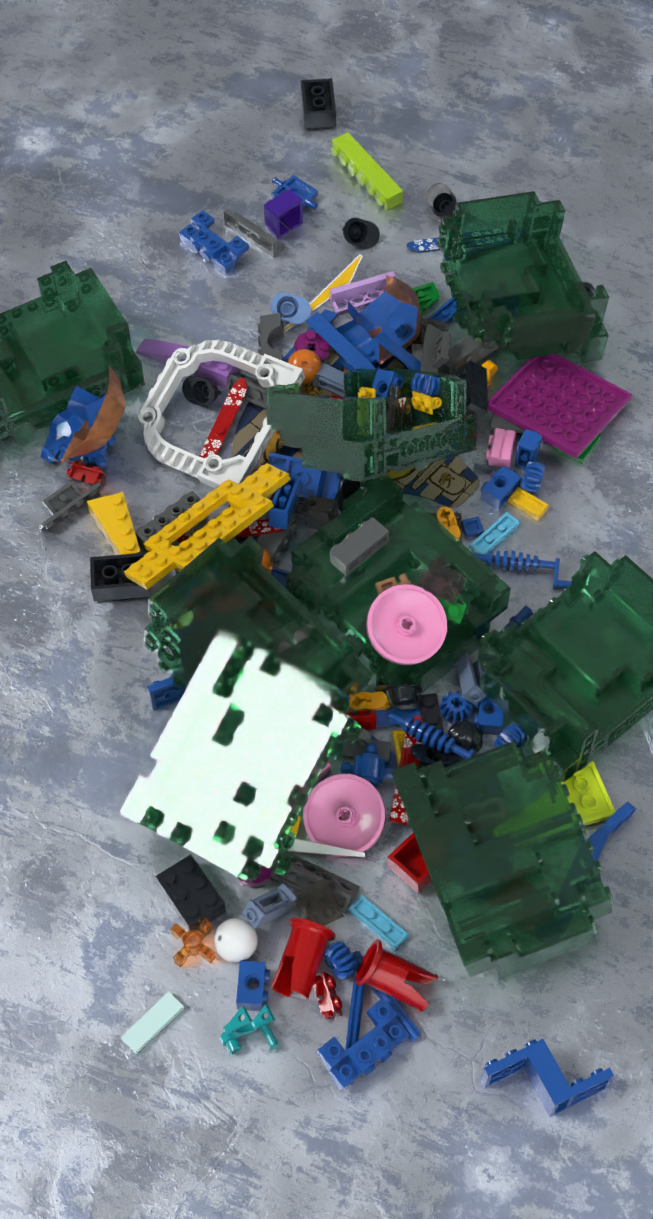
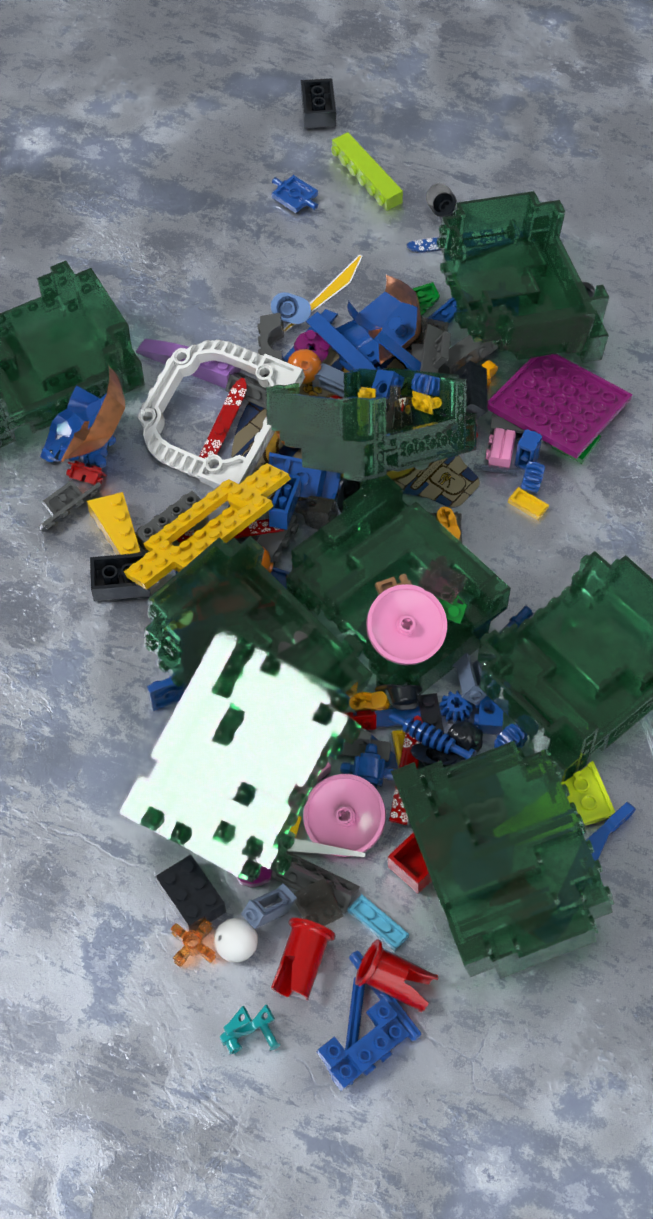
light aqua tile [121,991,184,1054] -> none
blue bracket [179,210,249,274] -> none
black piece [182,376,221,407] -> none
dark grey fence [224,209,285,258] -> none
blue brick [236,961,270,1011] -> none
dark purple piece [264,189,303,239] -> none
red hinge [313,971,343,1019] -> none
blue gear [324,941,358,980] -> none
lavender fence [330,271,396,315] -> none
dark grey brick [330,517,389,576] -> none
black piece [342,218,380,248] -> none
blue tile [461,516,484,539] -> none
medium azure tile [469,512,521,555] -> none
blue piece [470,551,580,590] -> none
blue brick [480,466,522,511] -> none
blue bracket [481,1039,614,1117] -> none

